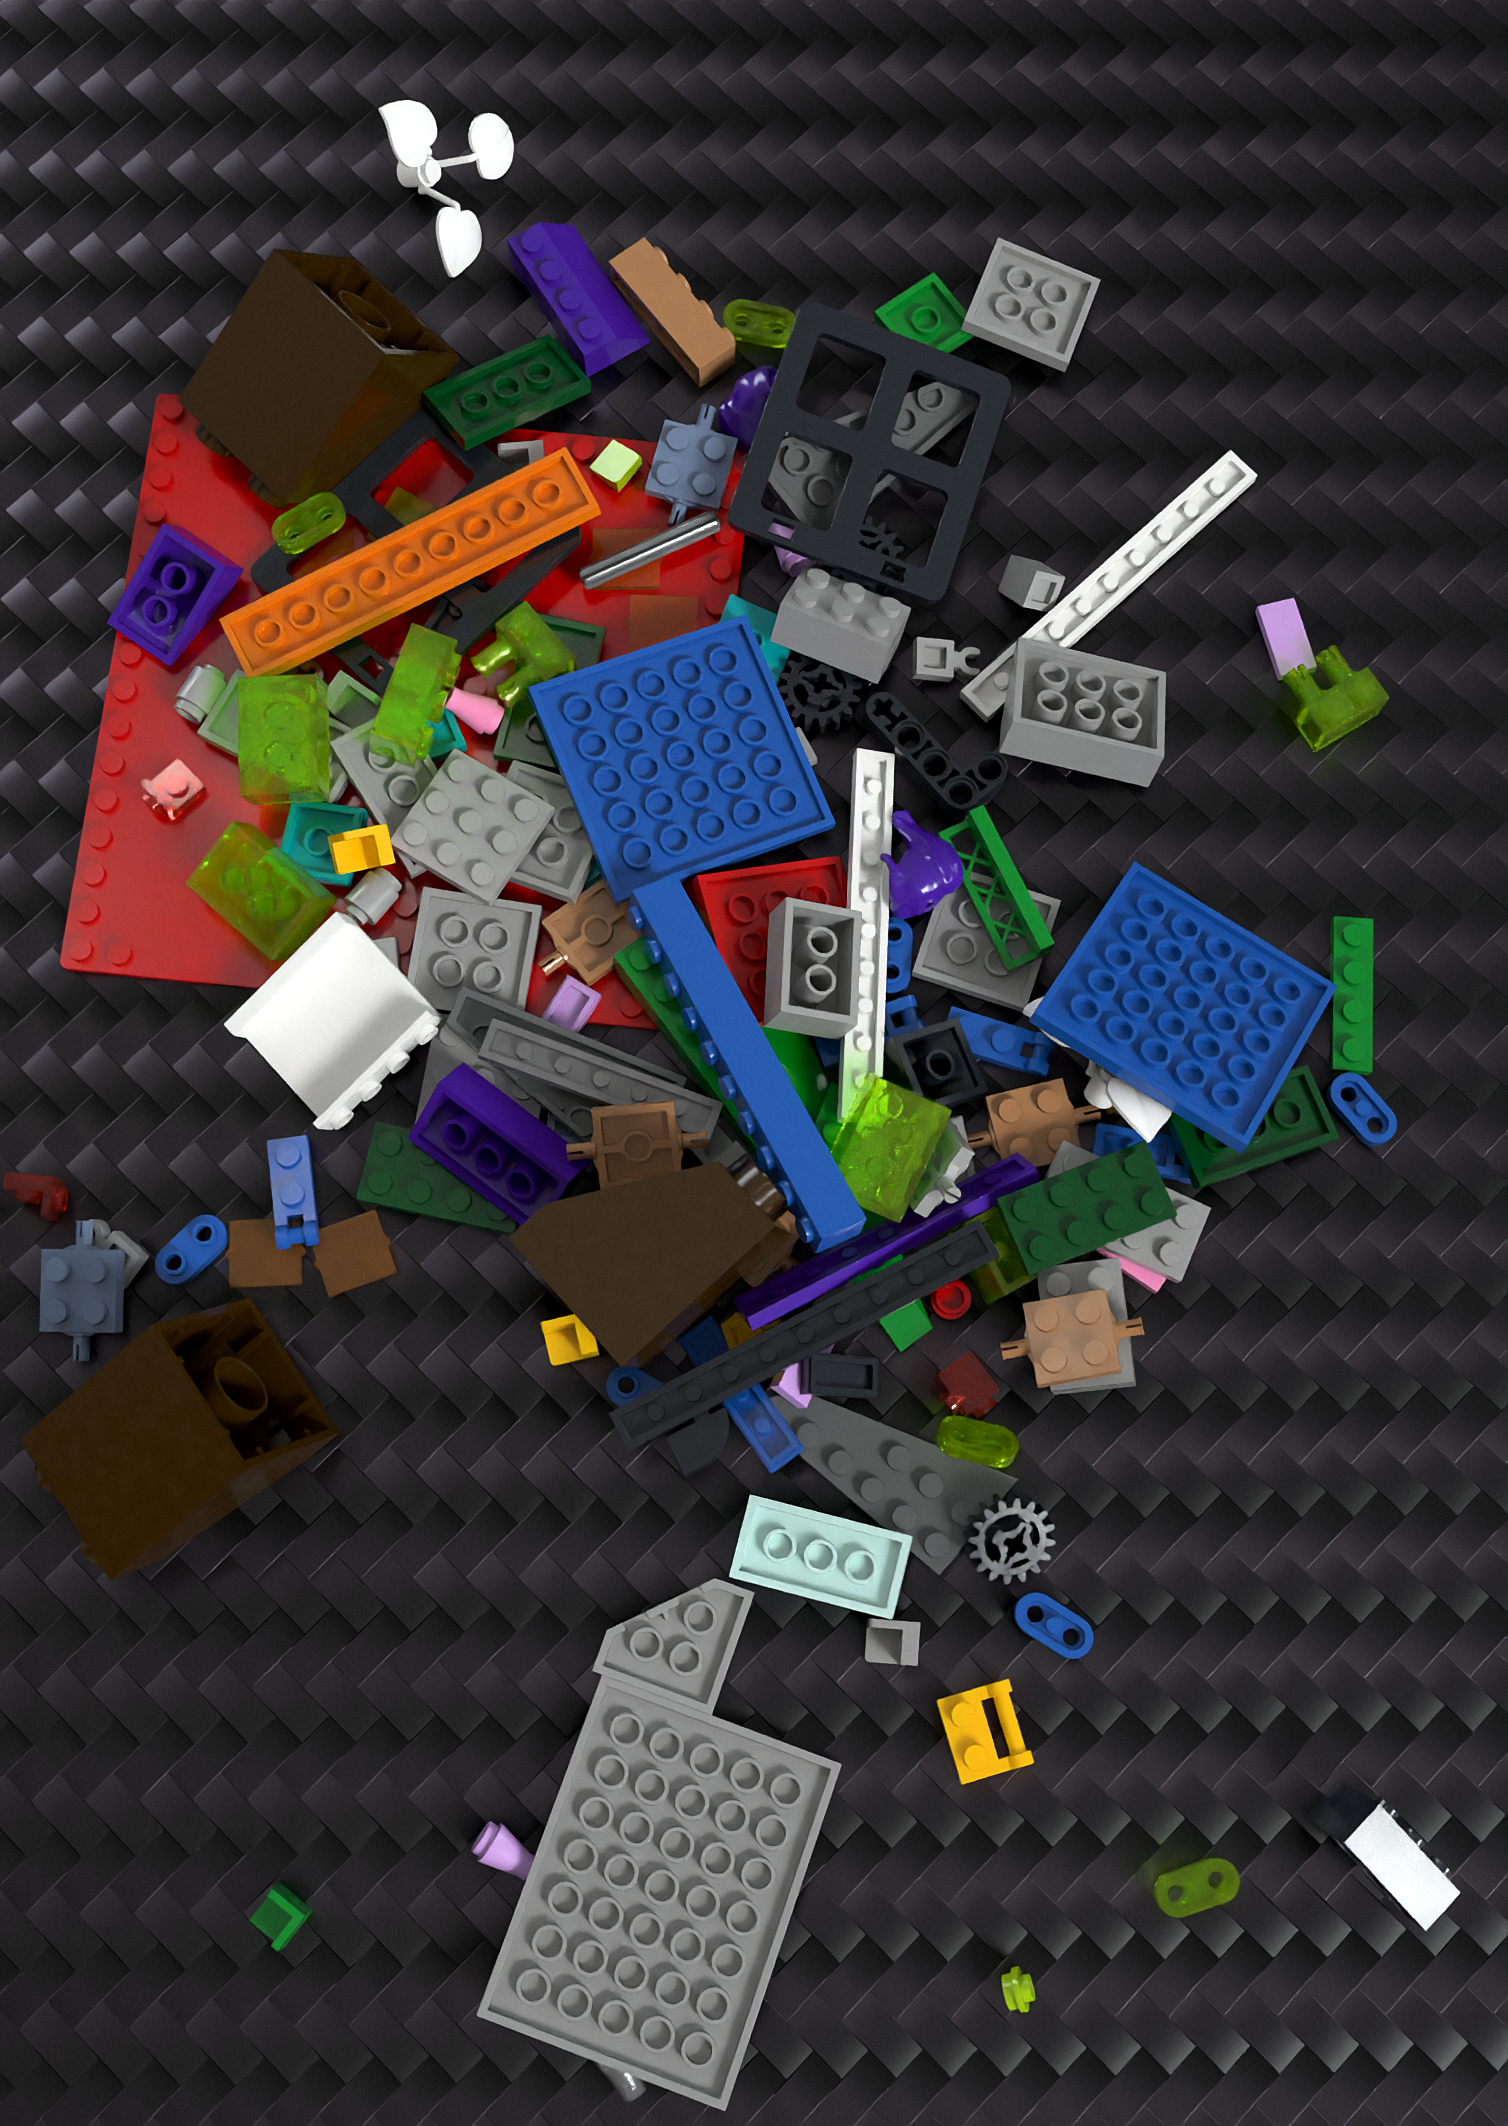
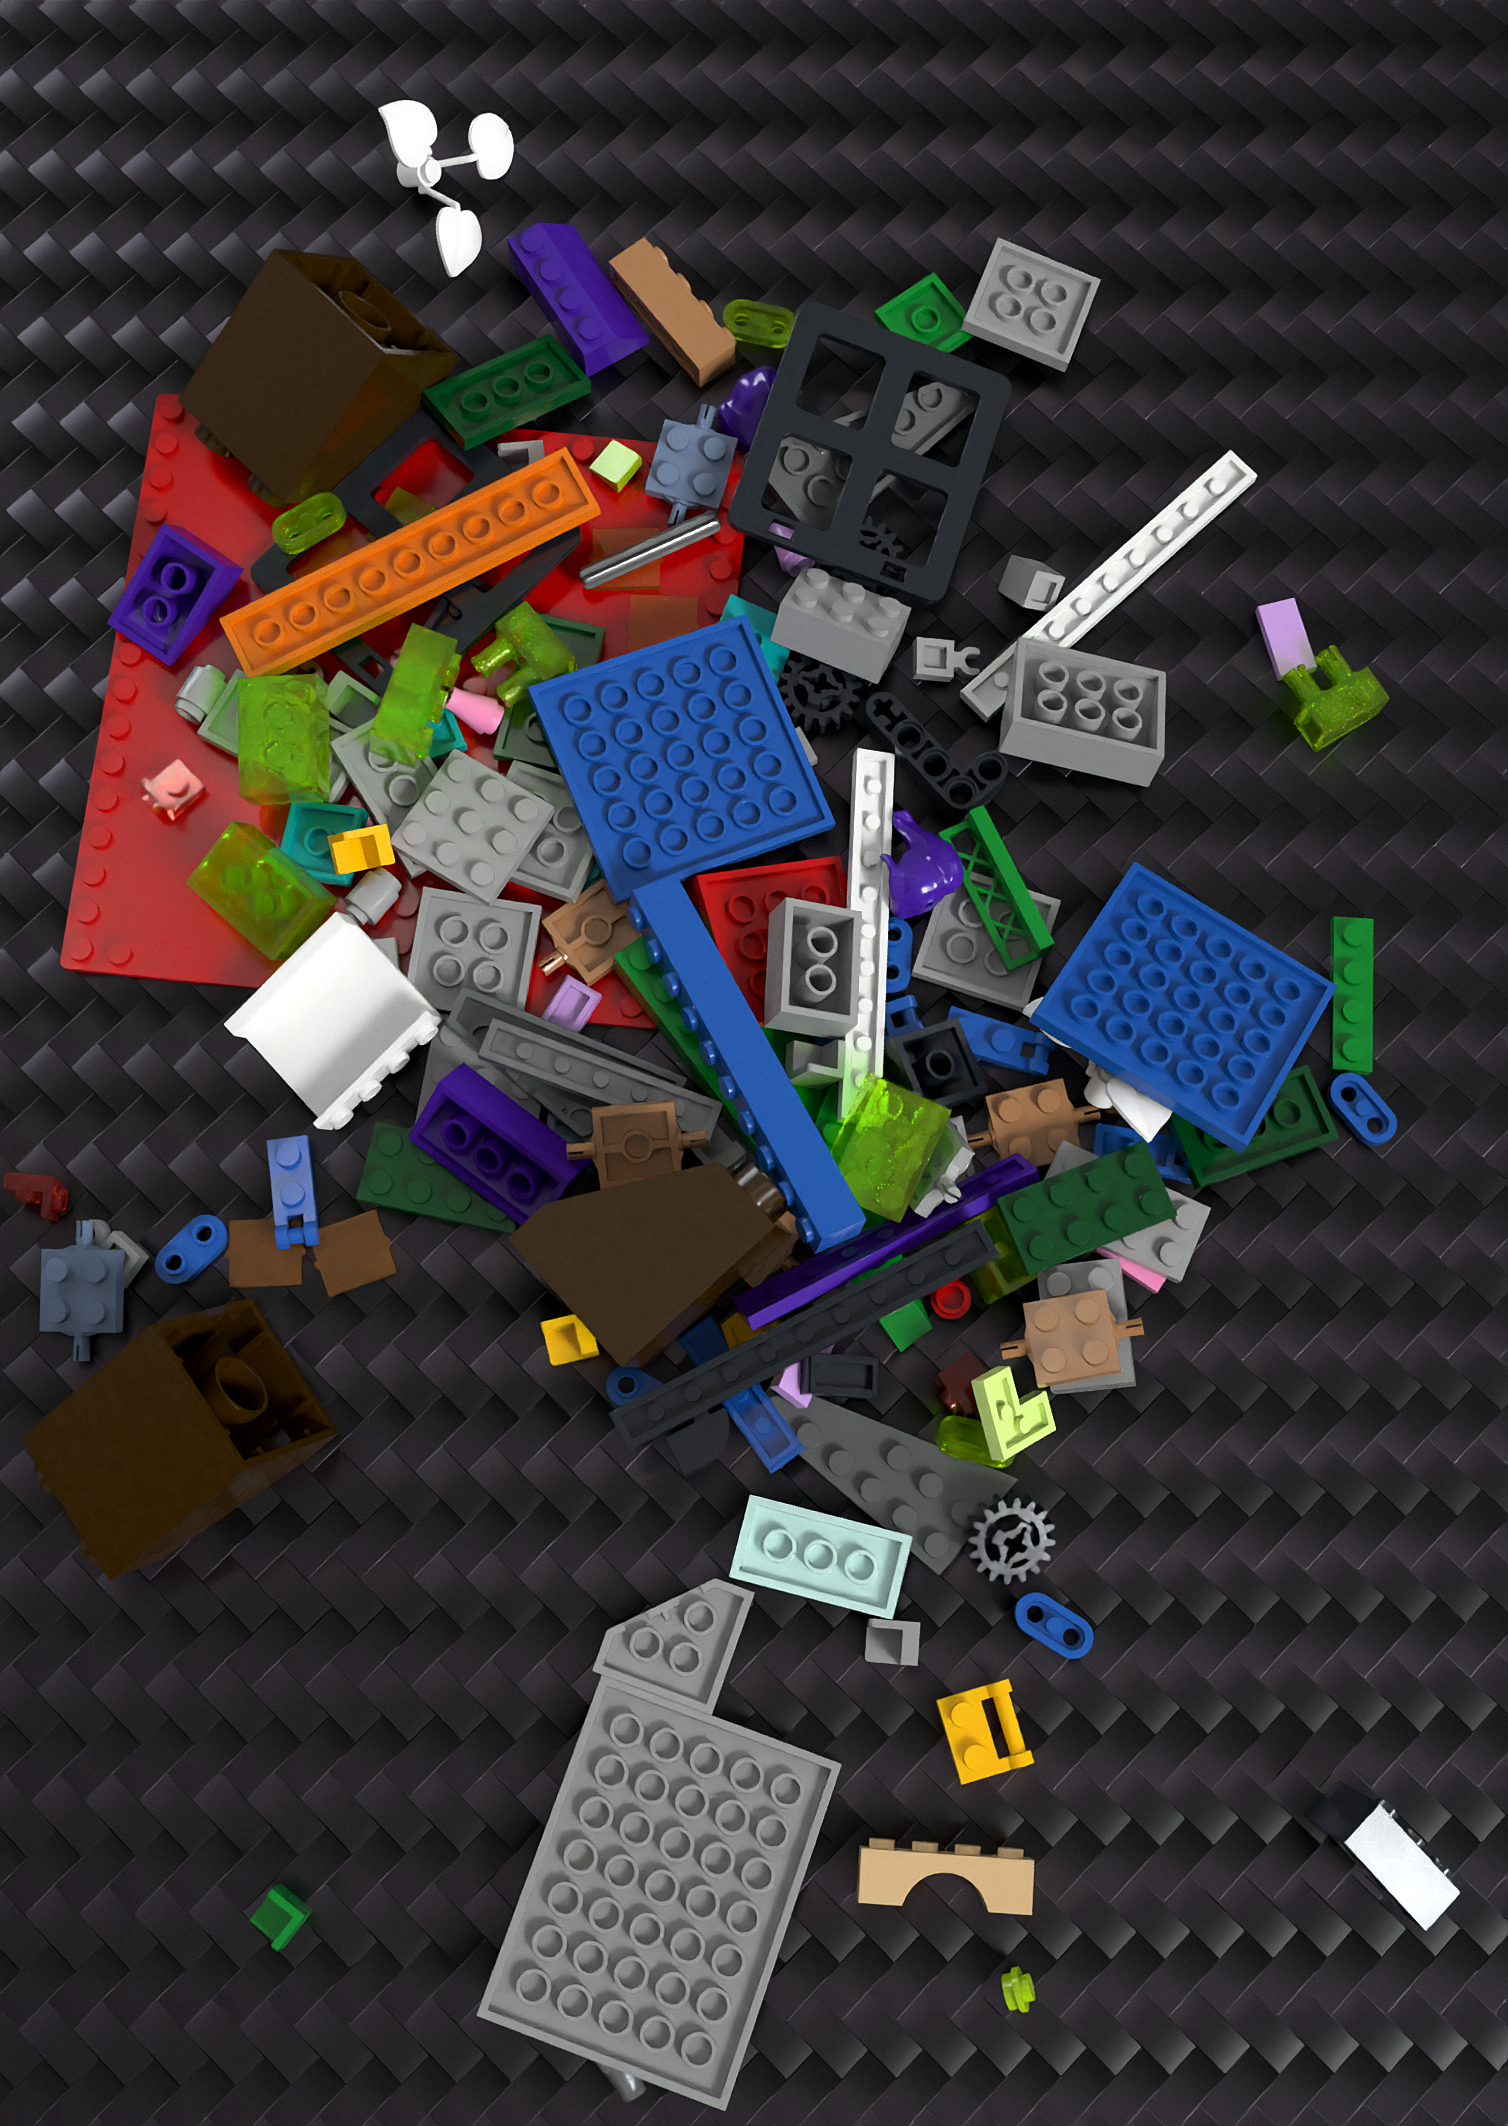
lavender cone [471,1821,535,1881] -> none
clear neon green plate [1153,1857,1240,1918] -> none
none -> panel [785,1039,845,1090]
none -> tan arch [856,1838,1034,1915]
none -> yellowish green plate [971,1366,1056,1460]

